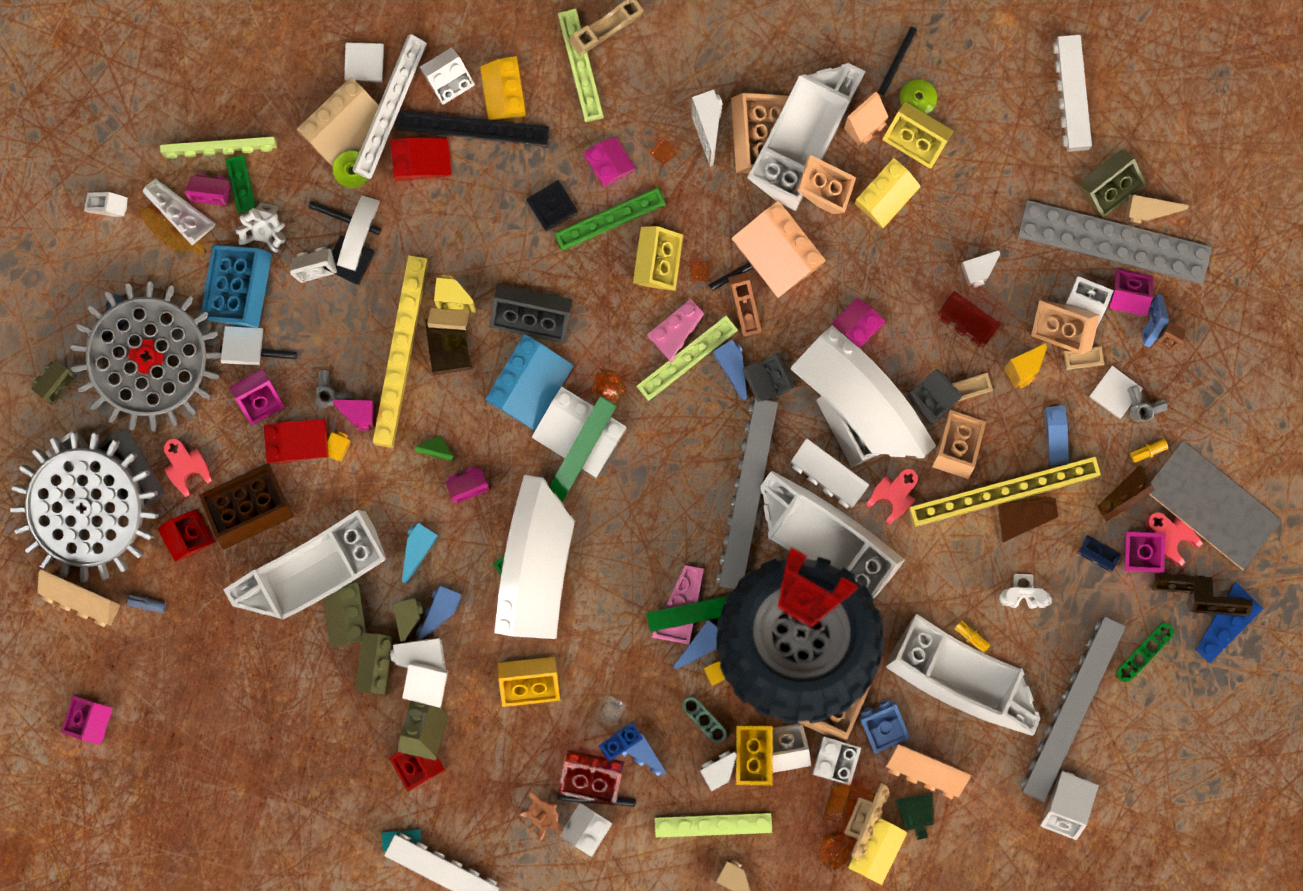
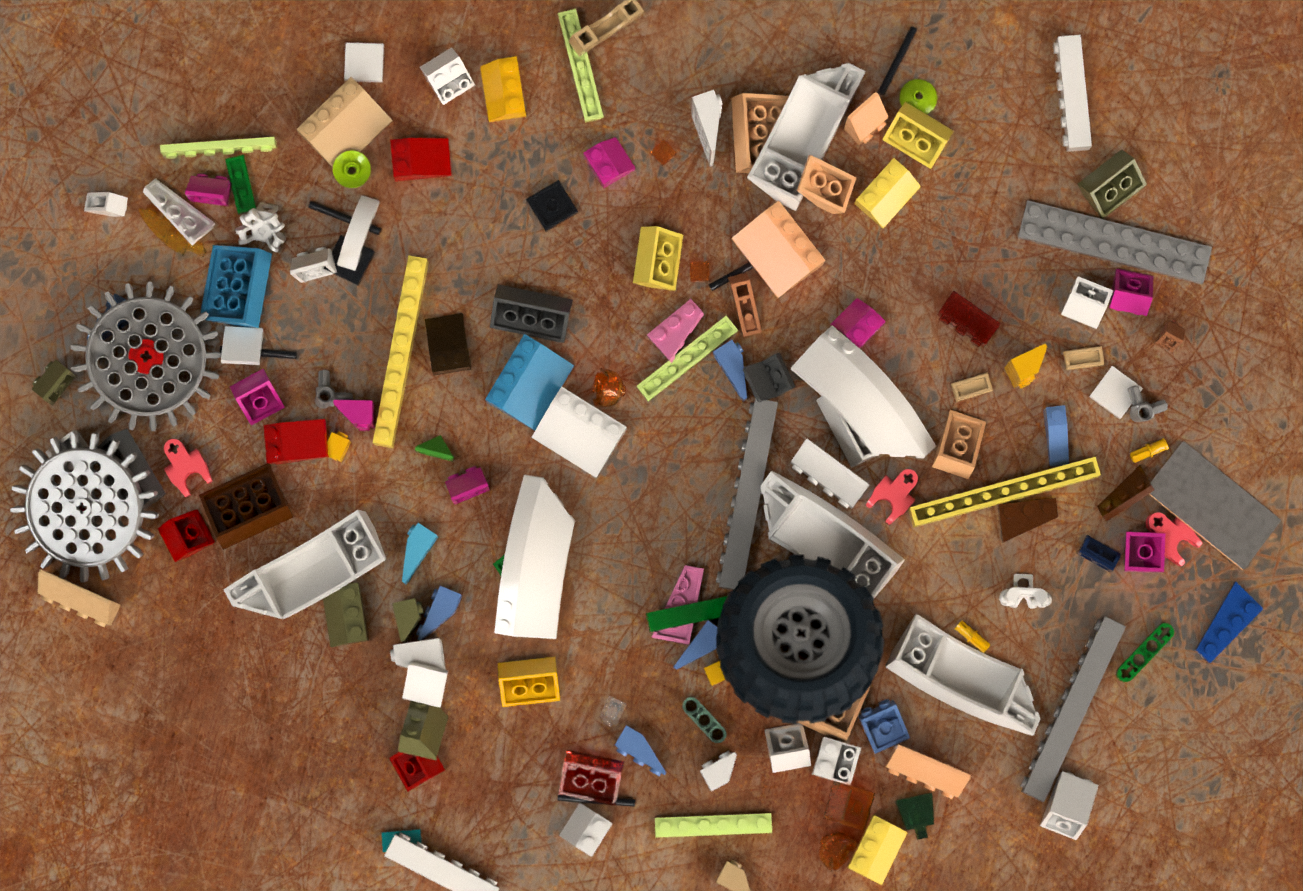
dark pink slope [61,696,112,745] -> none
sand blue axle [127,595,166,614] -> none
white plate [352,34,427,179] -> none
olive slope [355,633,394,696] -> none
black plate [396,110,549,147] -> none
tan tile [427,308,469,330] -> none
light yellow slope [434,275,476,313] -> none
nougat piece [519,791,564,840] -> none
tile [549,396,618,503] -> none
bright green tile [554,187,666,251] -> none
blue slope [598,723,643,762] -> none
yellow slope [736,726,773,785] -> none
red wing [777,547,858,628] -> none
tan bracket [844,783,889,860] -> none
dark grey bracket [907,369,962,424] -> none
white slope [961,251,1000,288] -> none
light nougat slope [1031,300,1100,354] -> none
tan slope [1125,195,1189,224] -> none
medium blue plate [1141,293,1169,347] -> none
dark brown bracket [1151,573,1253,617] -> none

